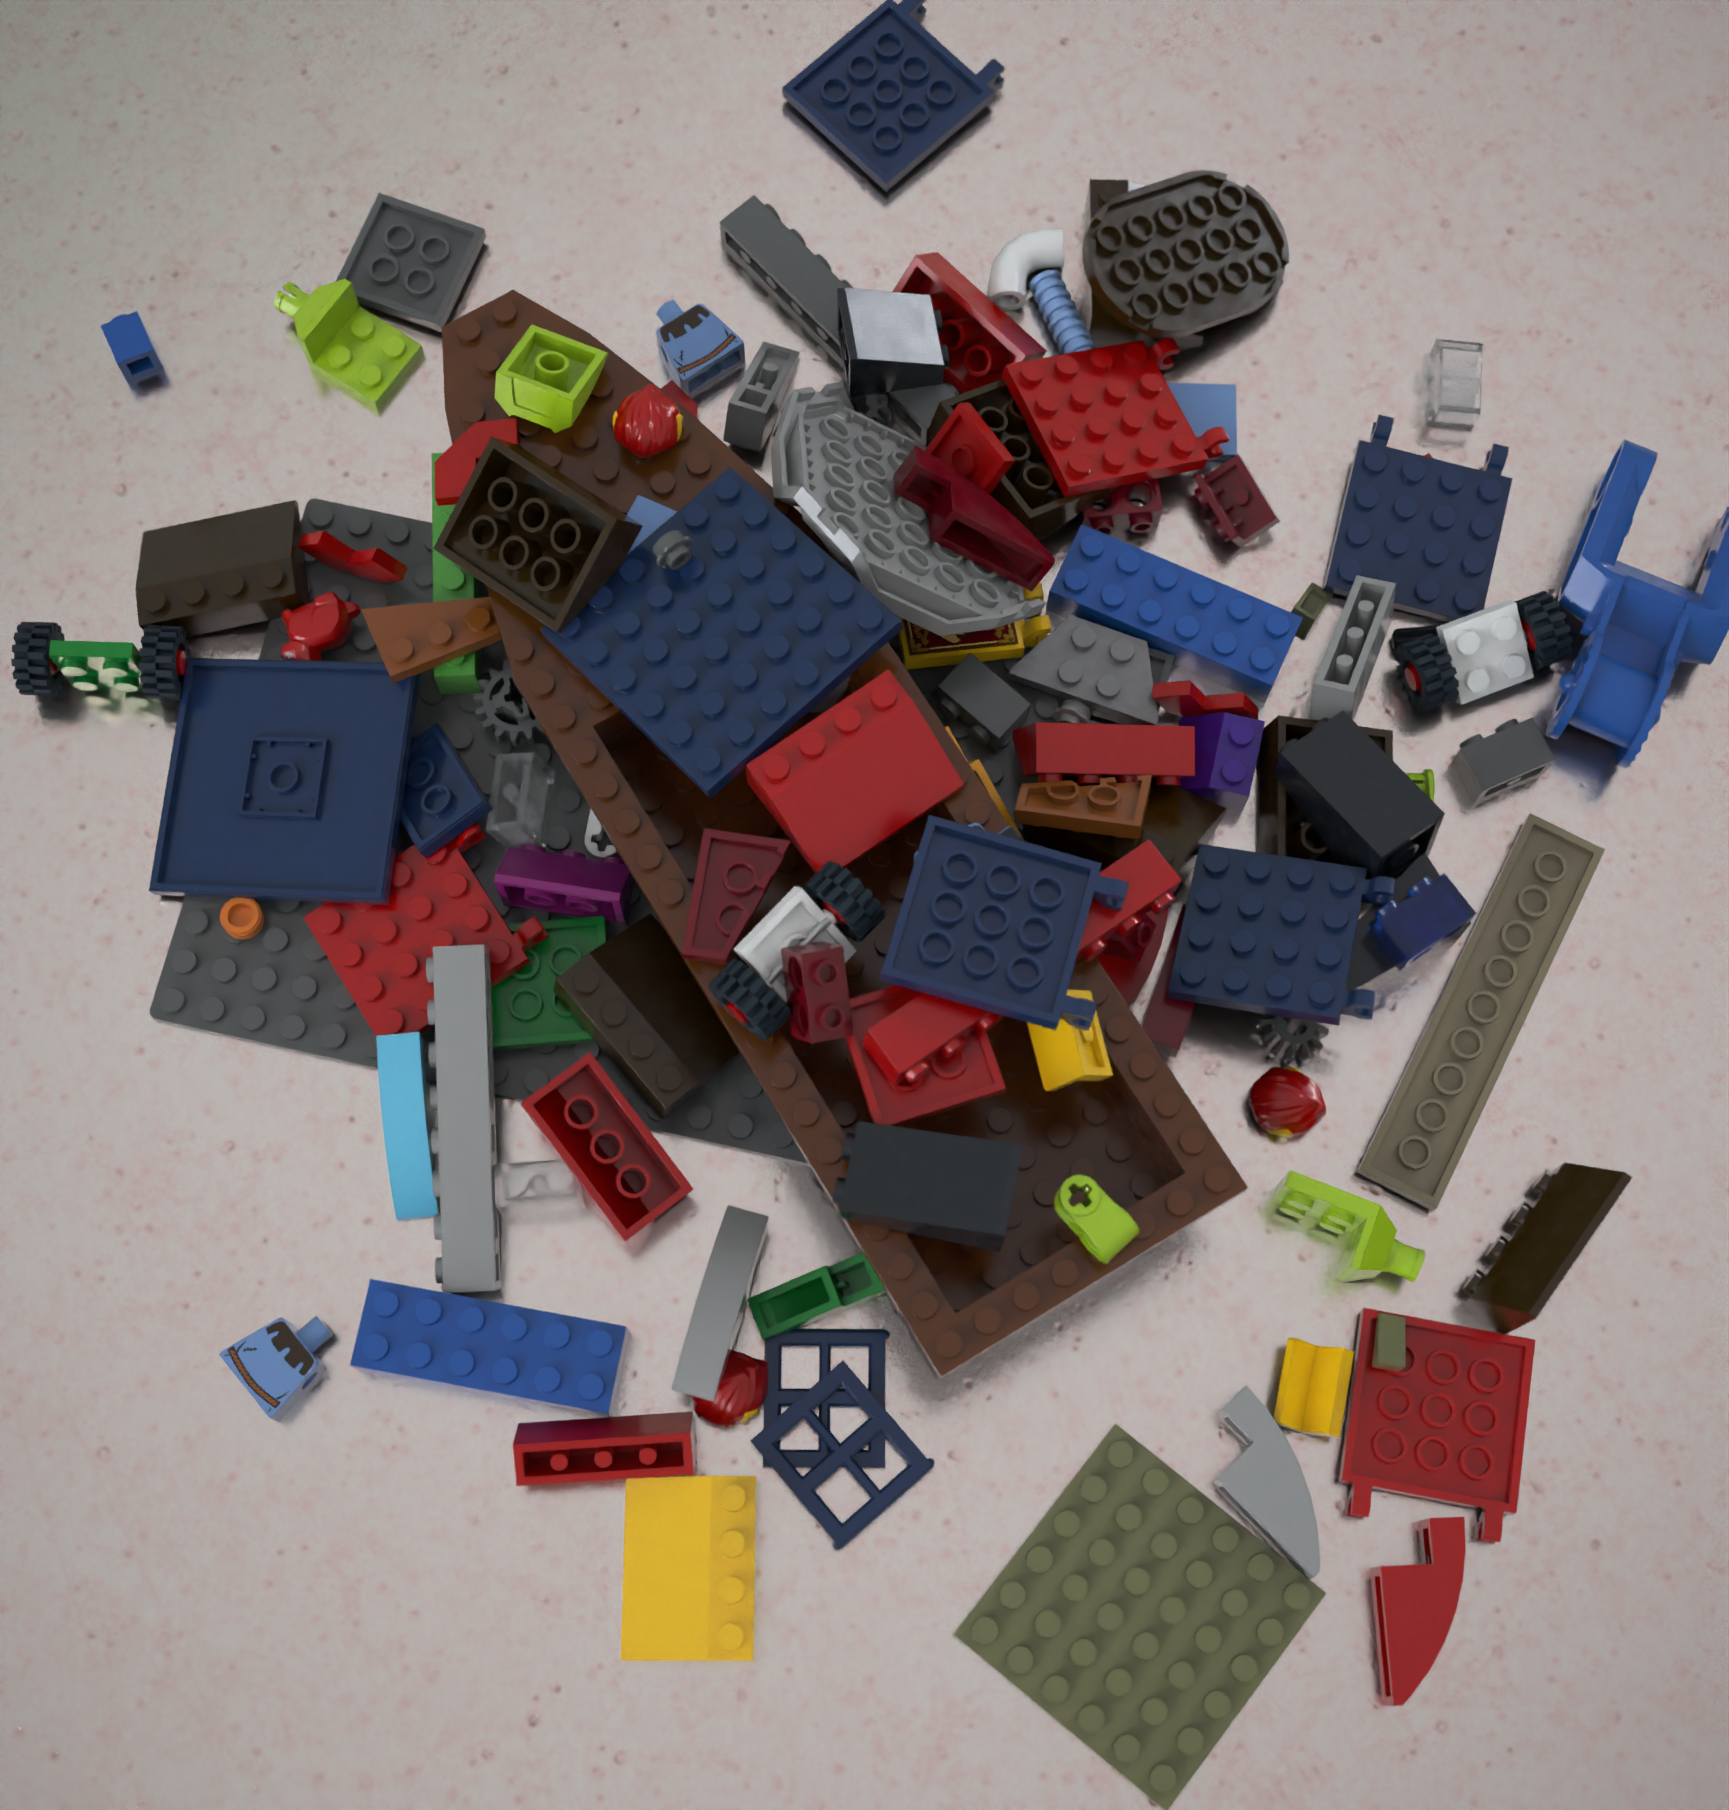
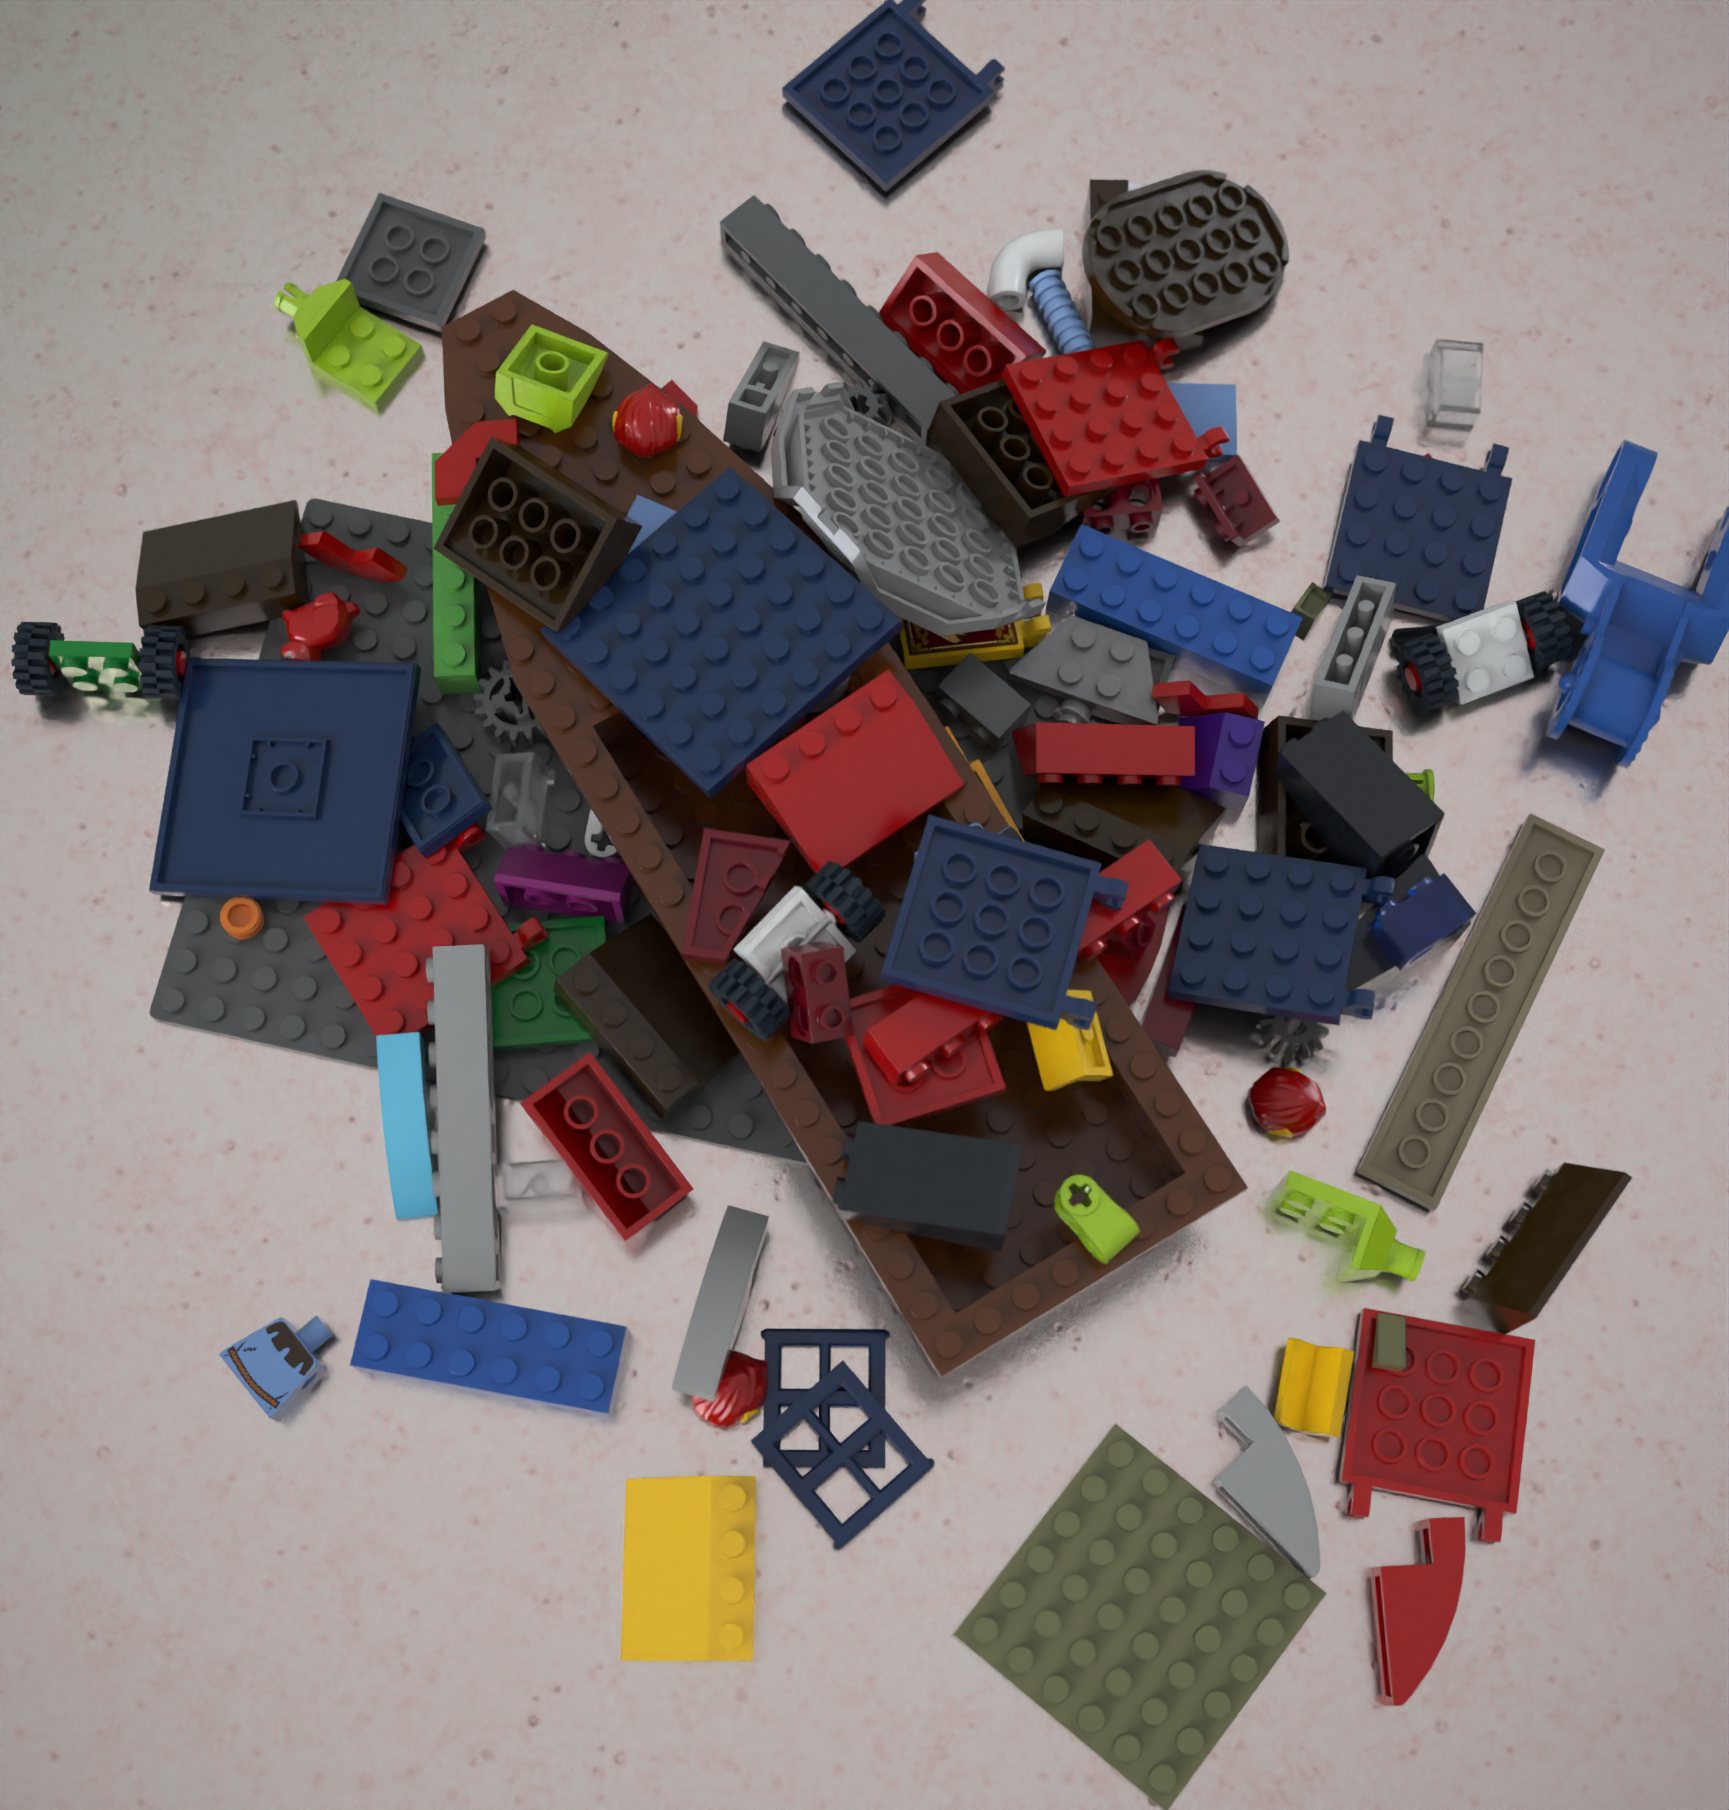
blue brick [101,311,163,382] -> none
dark orange wing [361,597,502,684] -> none
red brick [513,1411,696,1486] -> none
dark grey plate [652,530,693,570] -> none
medium blue torso [656,300,745,396] -> none
green slope [747,1252,887,1340] -> none
slope [837,288,950,398] -> none
dark red slope [893,445,1055,591] -> none
red plate [925,402,1015,495] -> none
dark orange wing [1014,775,1152,839] -> none
dark grey brick [1452,717,1555,803] -> none

